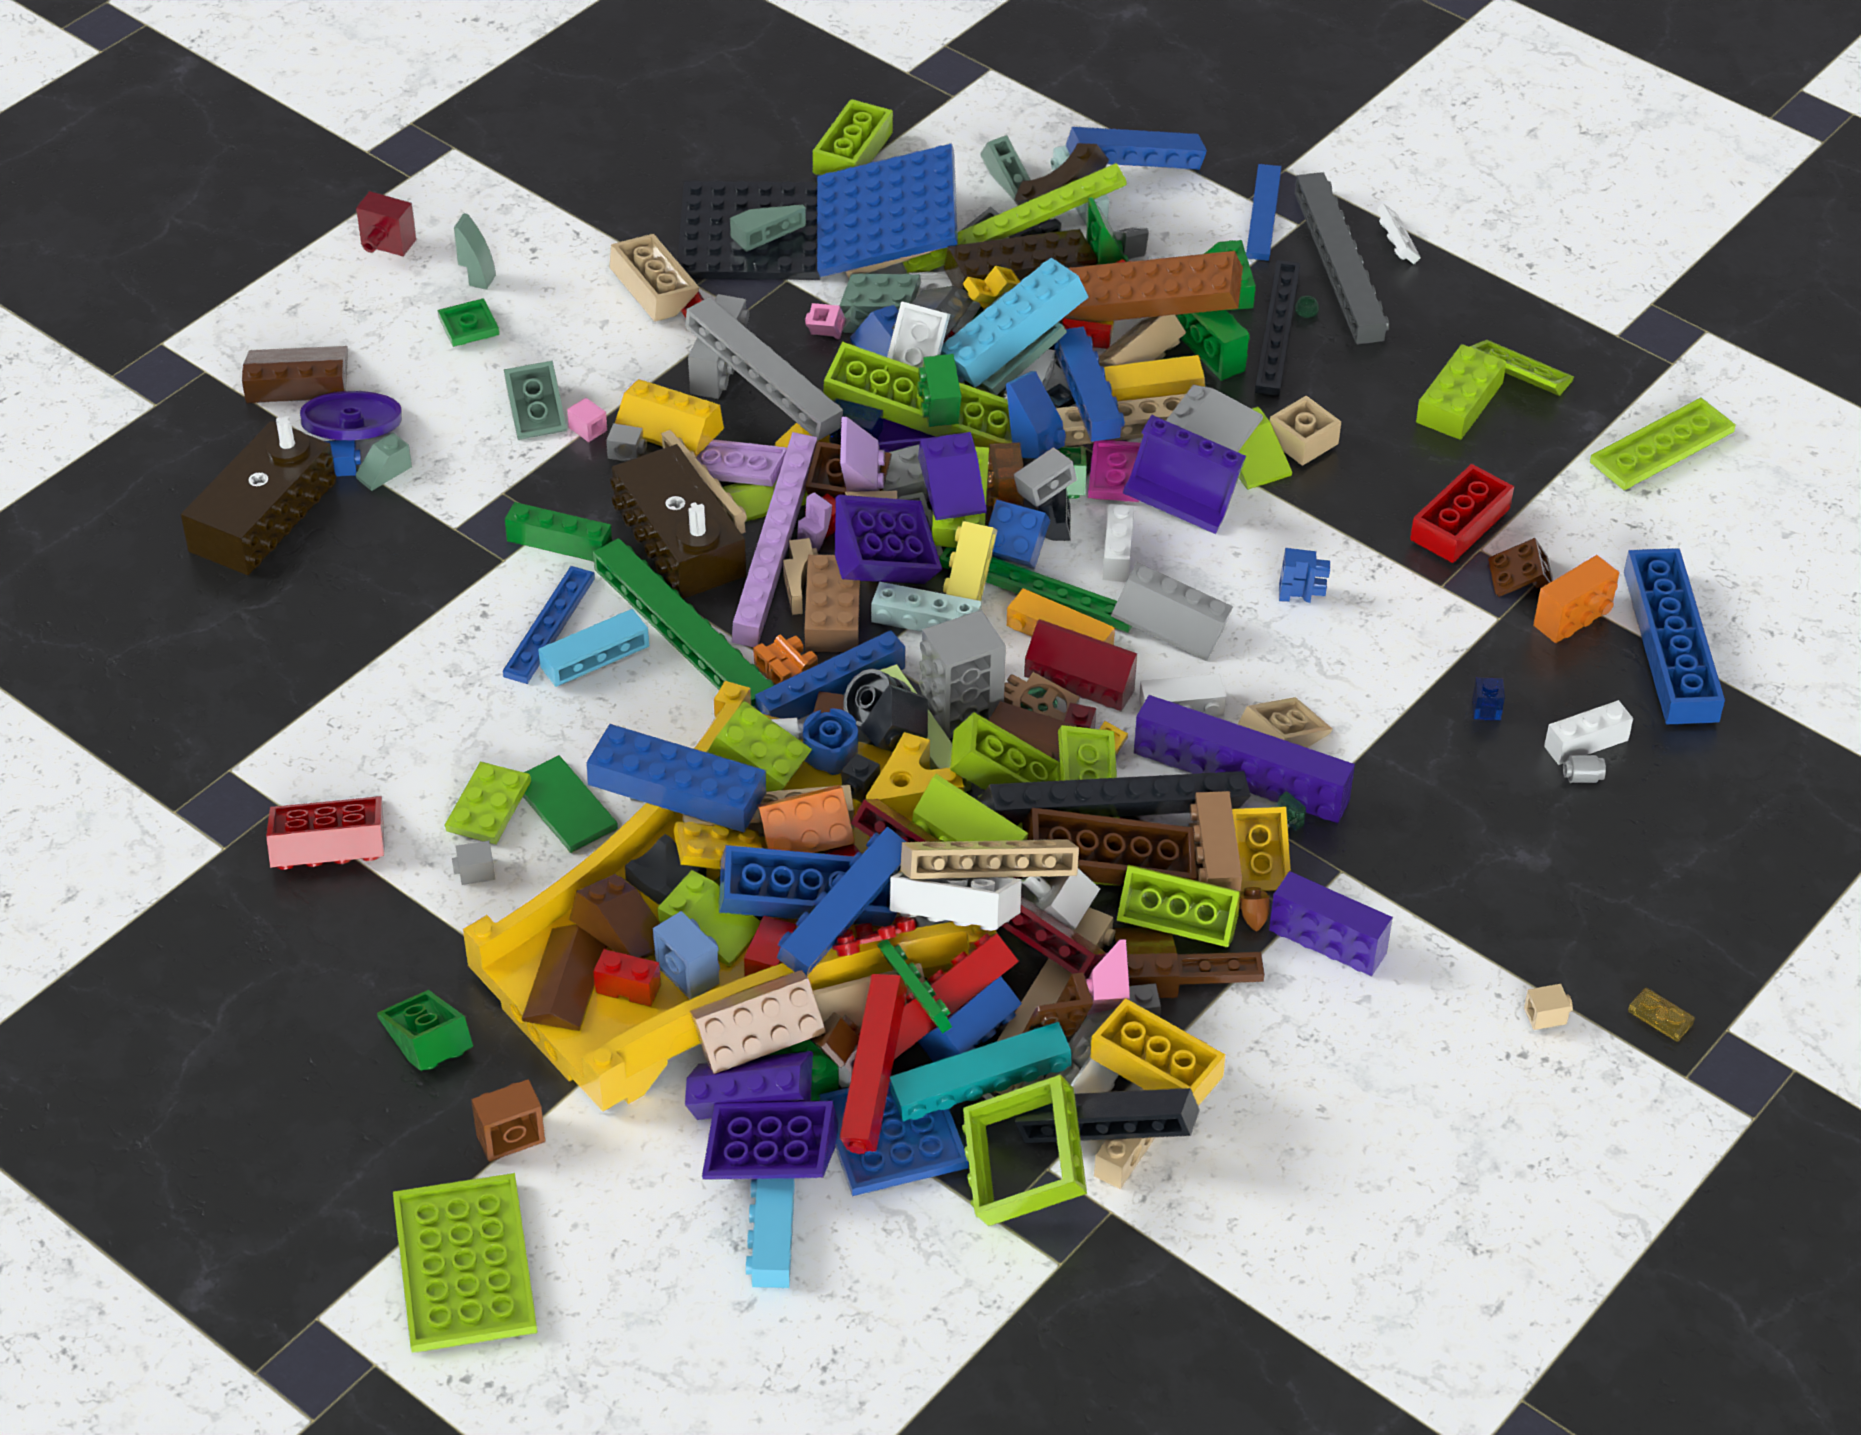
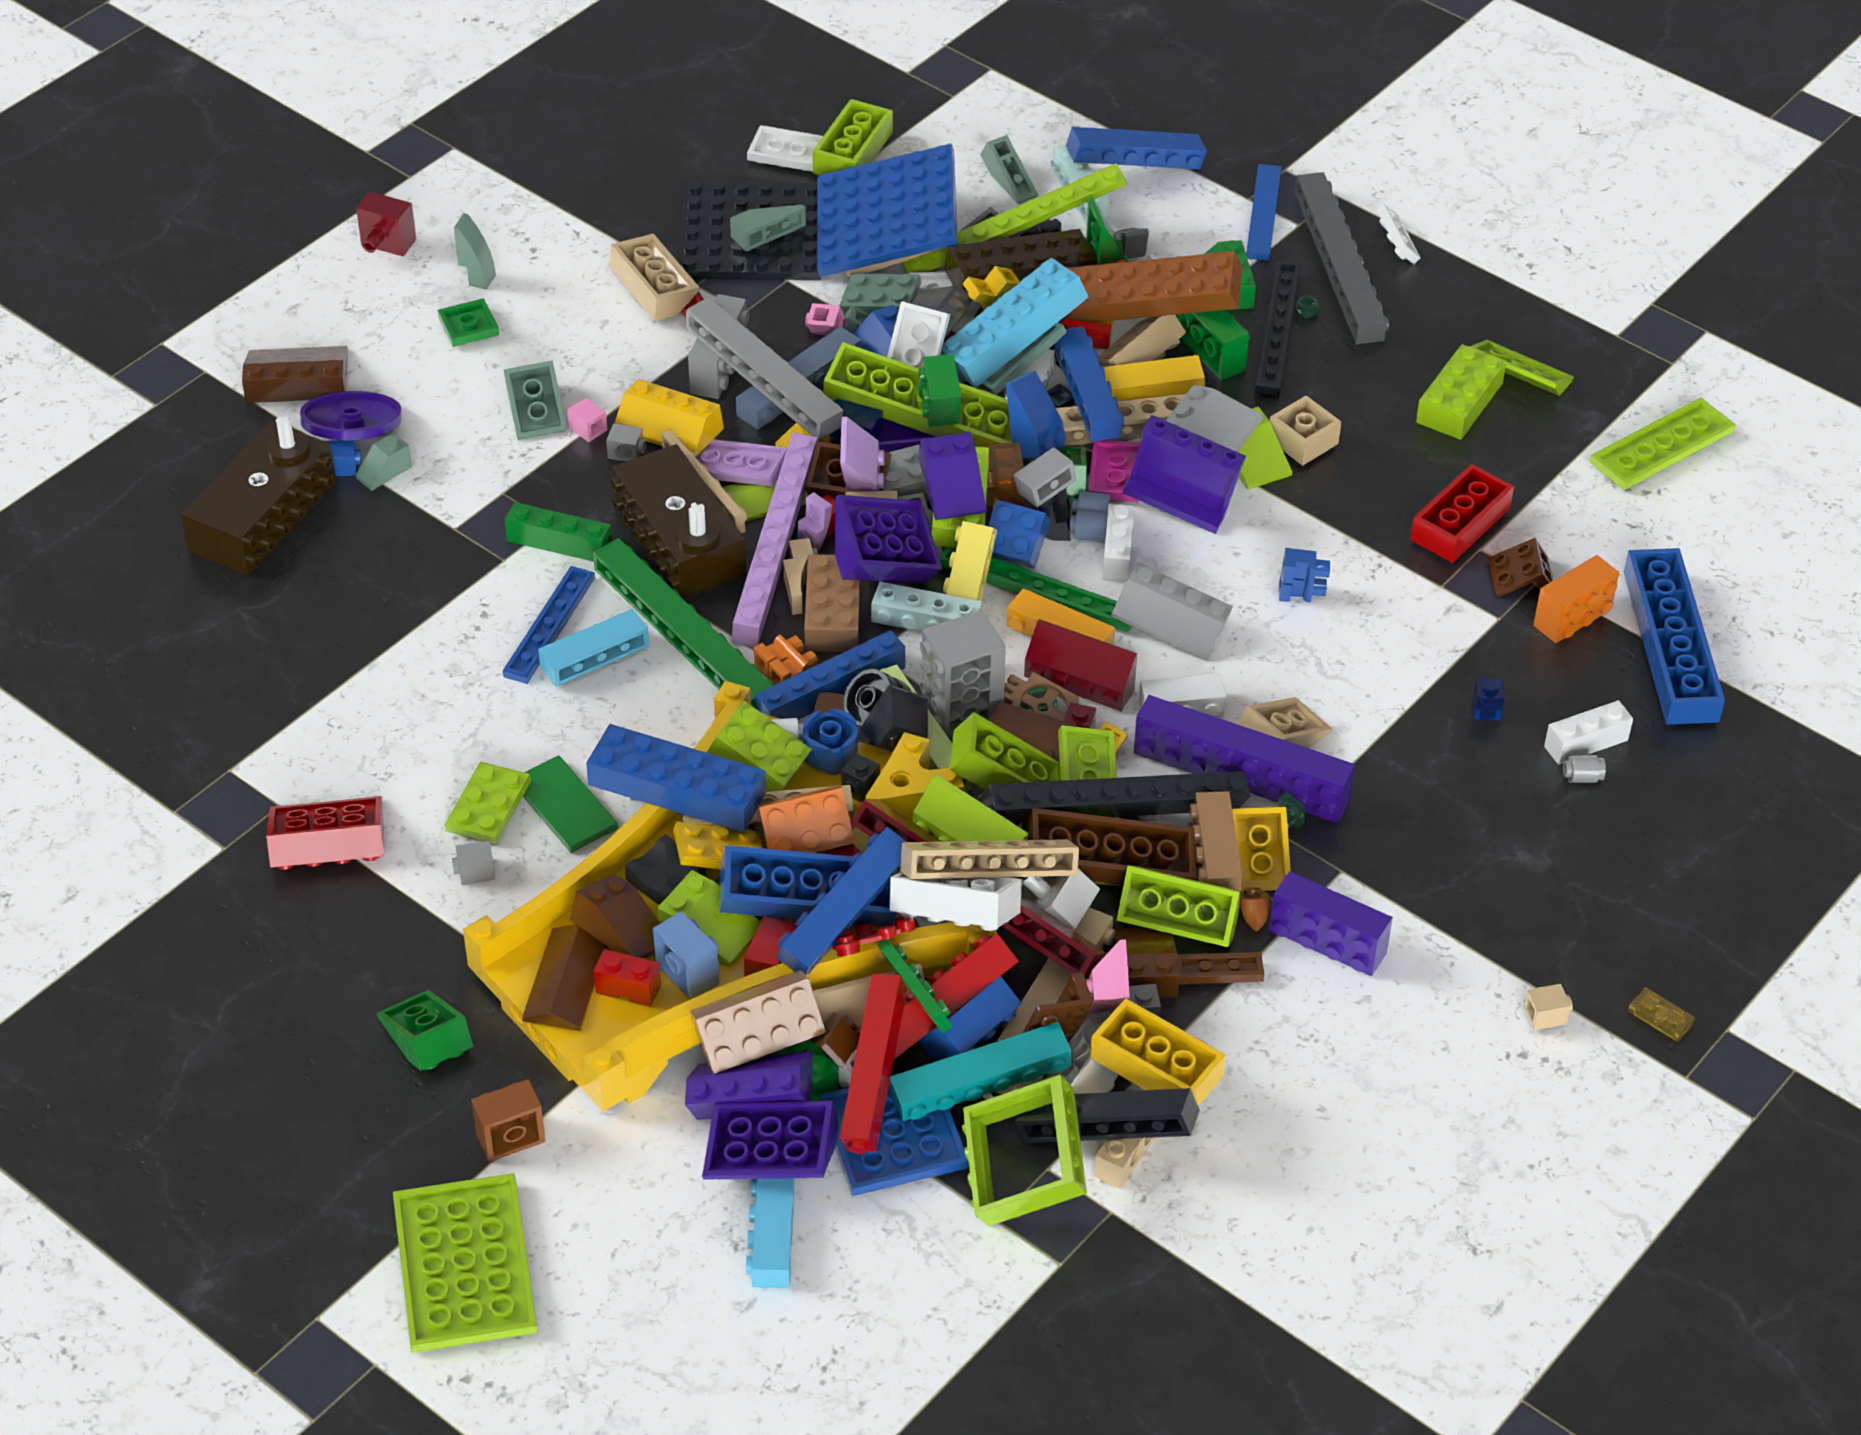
dark brown brick [1014,143,1109,206] -> none
none -> sand blue brick [736,326,862,430]
none -> white plate [747,125,823,171]
none -> sand blue brick [1070,491,1110,542]

